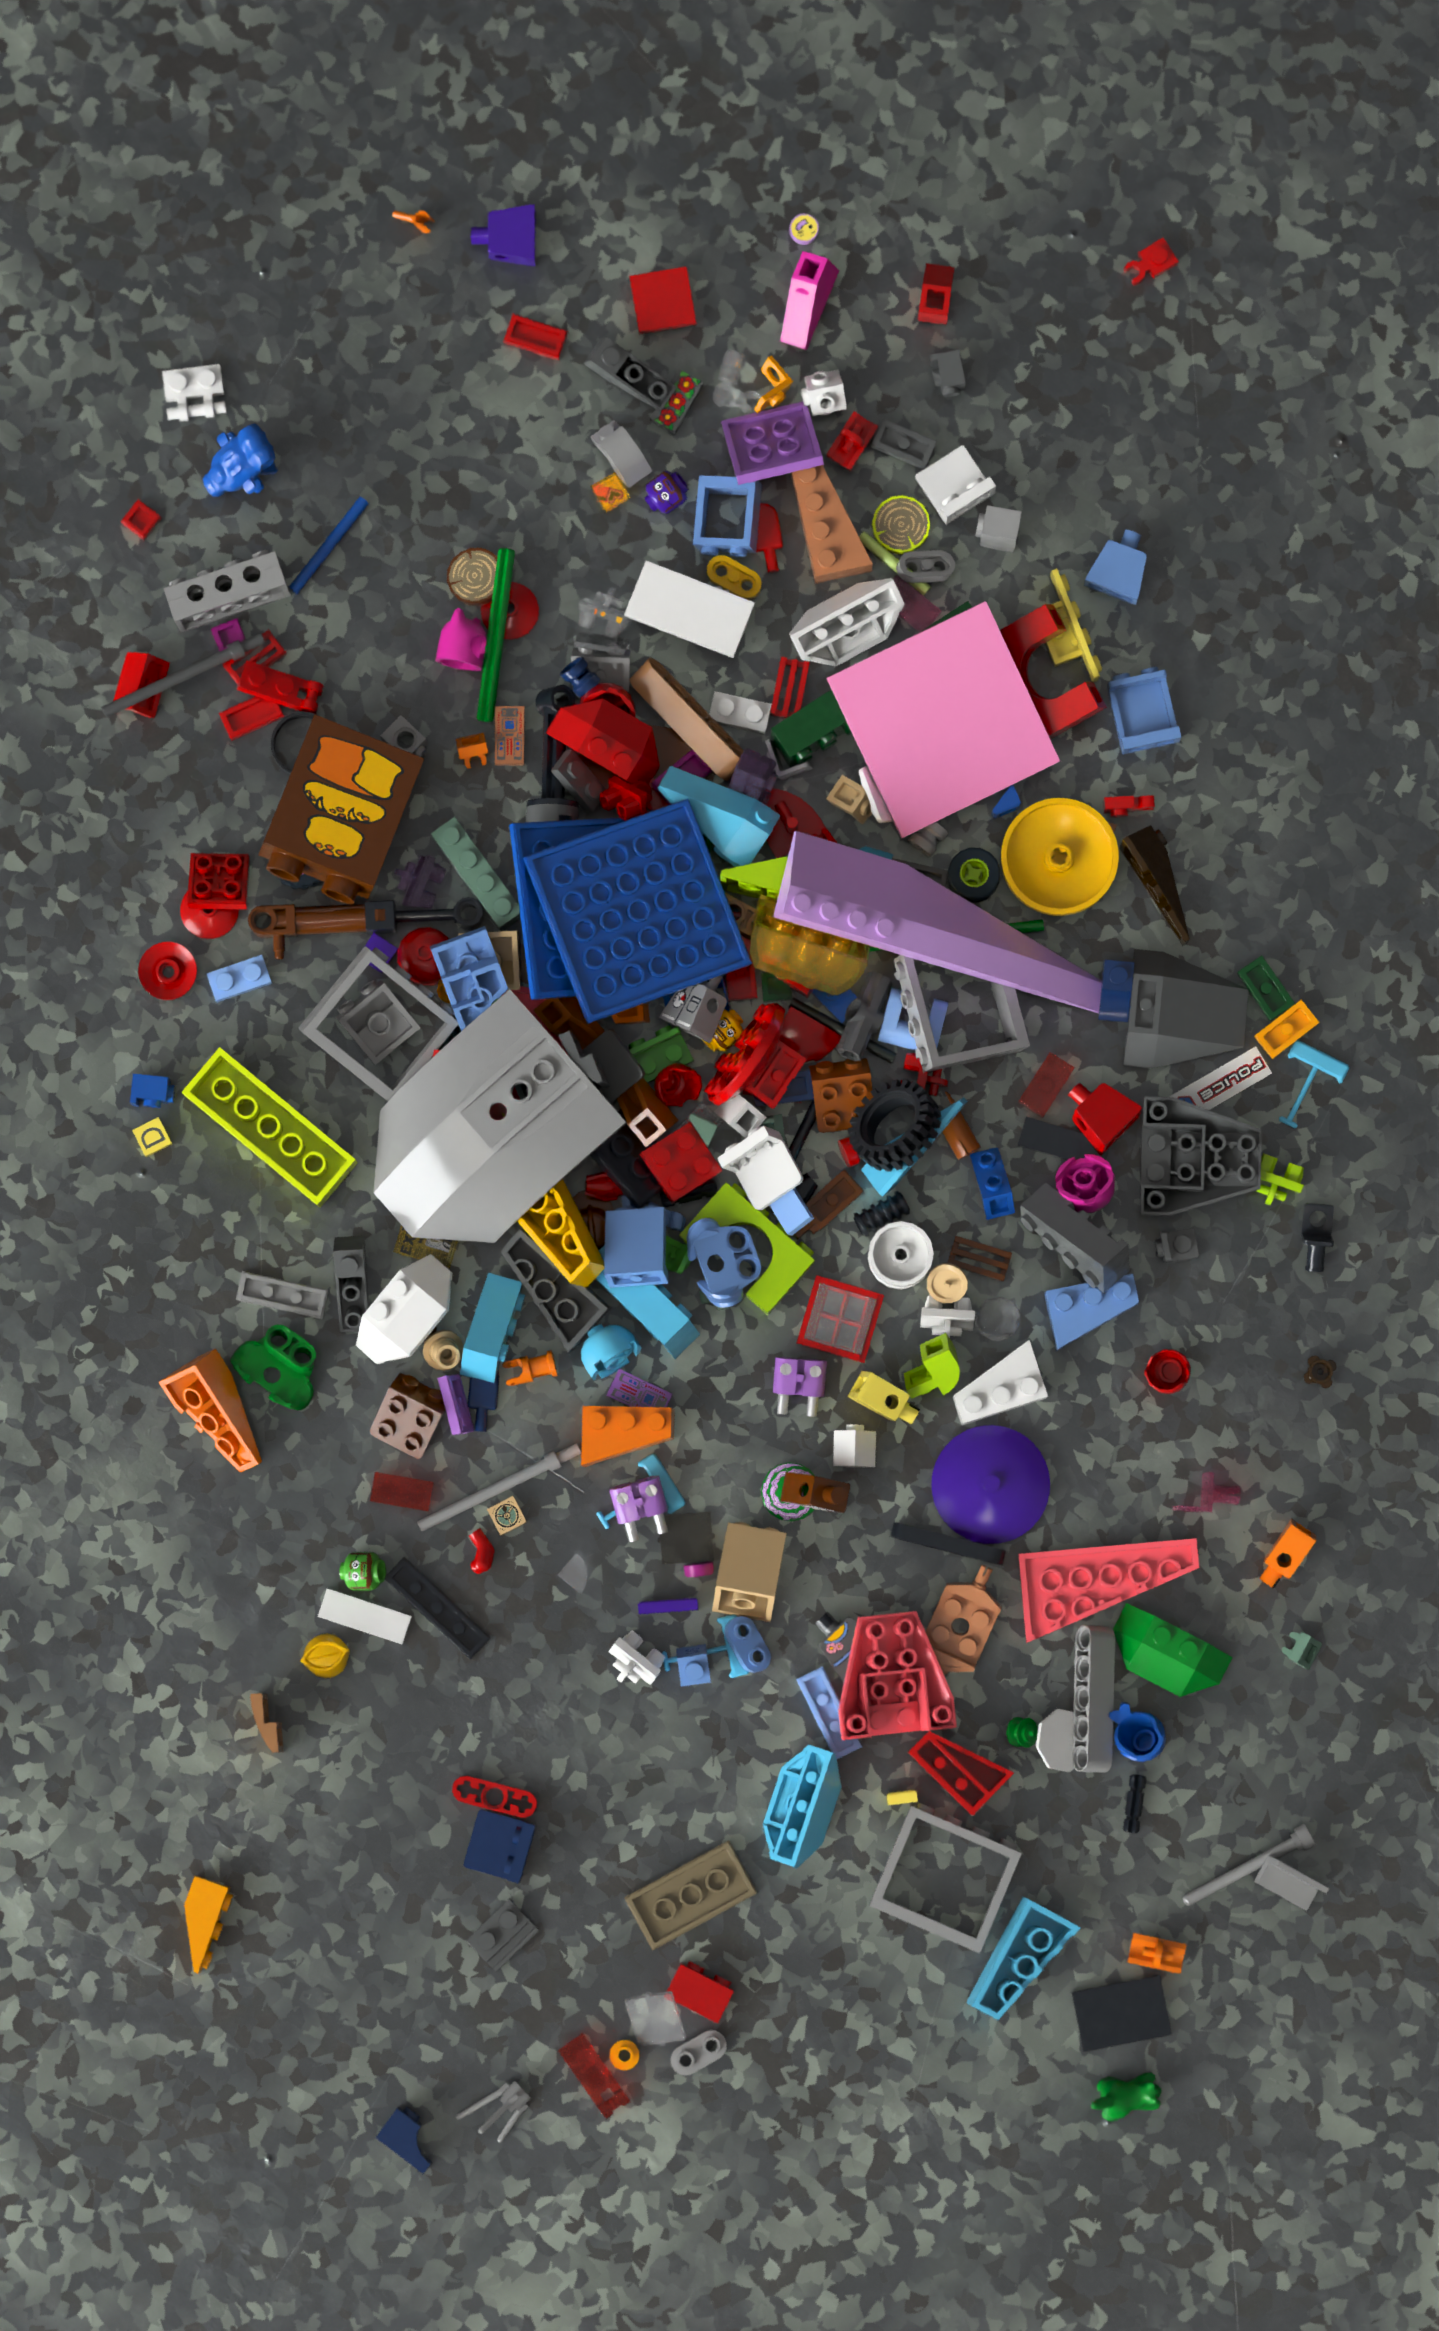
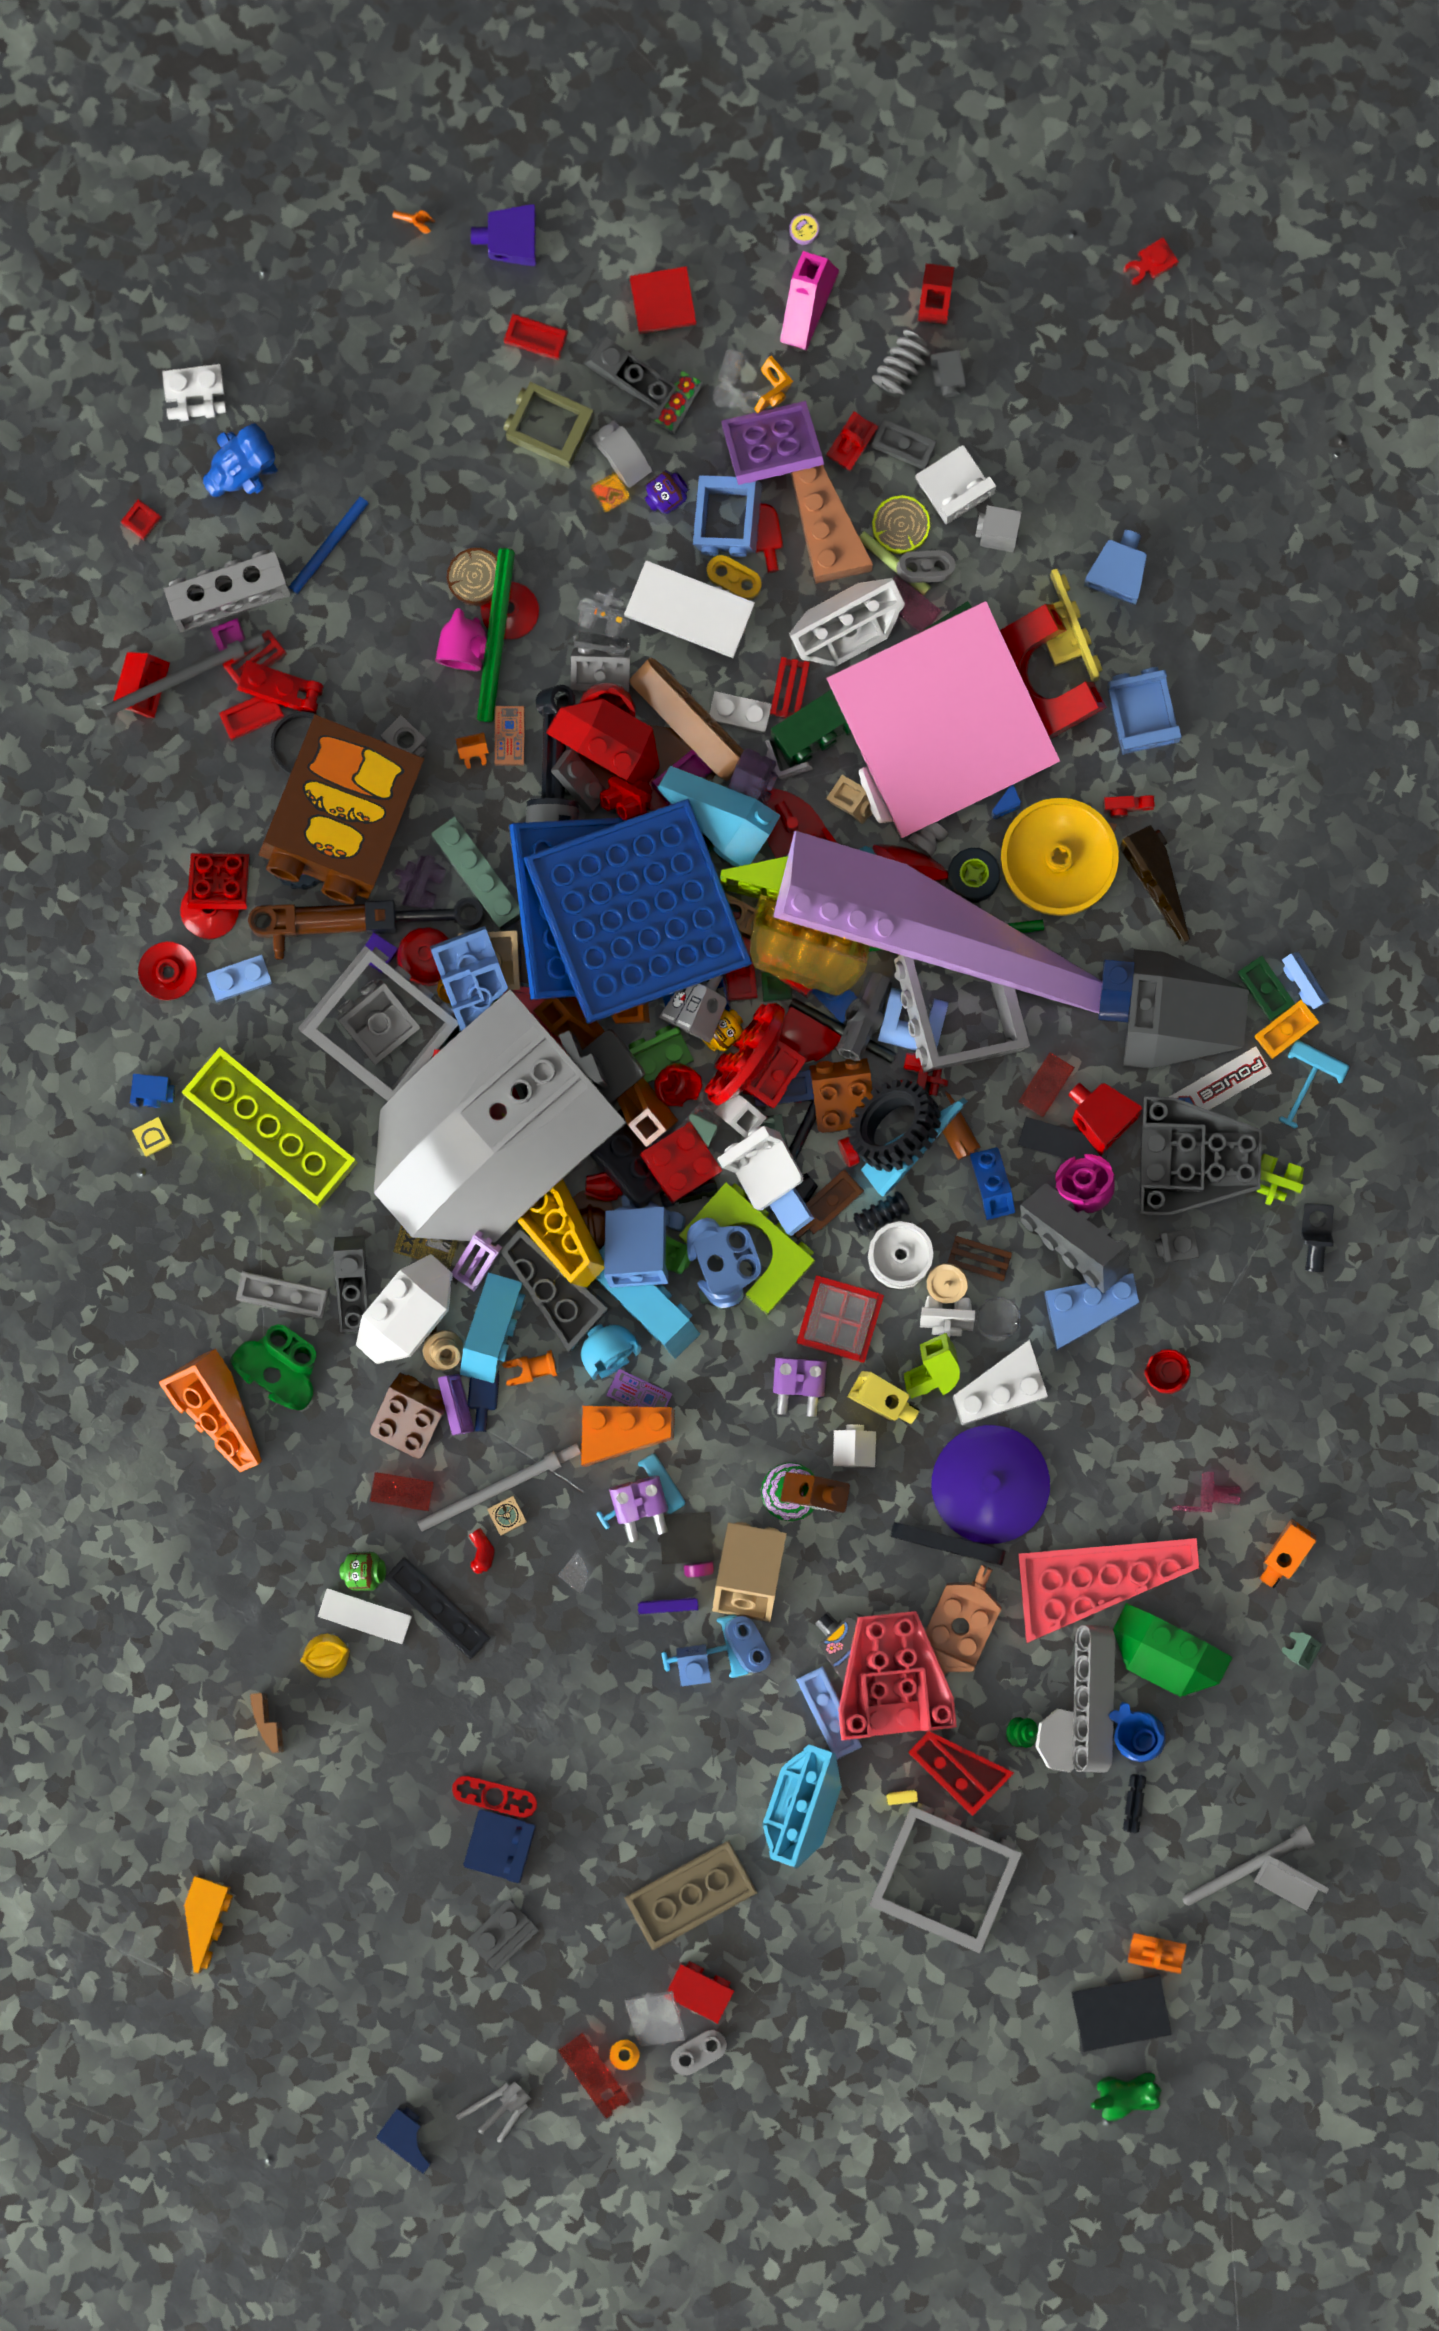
dark blue wheel [560,656,601,697] -> none
white hips [609,1631,665,1685] -> none
white brick [801,370,847,416] -> none
medium azure wedge [966,1897,1081,2020] -> none
dark brown plate [1304,1355,1337,1389] -> none
none -> lavender tile [452,1230,502,1291]
none -> olive window [503,382,594,468]
none -> light grey piece [872,329,932,395]
none -> red brick [872,844,948,880]
none -> light blue plate [1282,952,1330,1010]

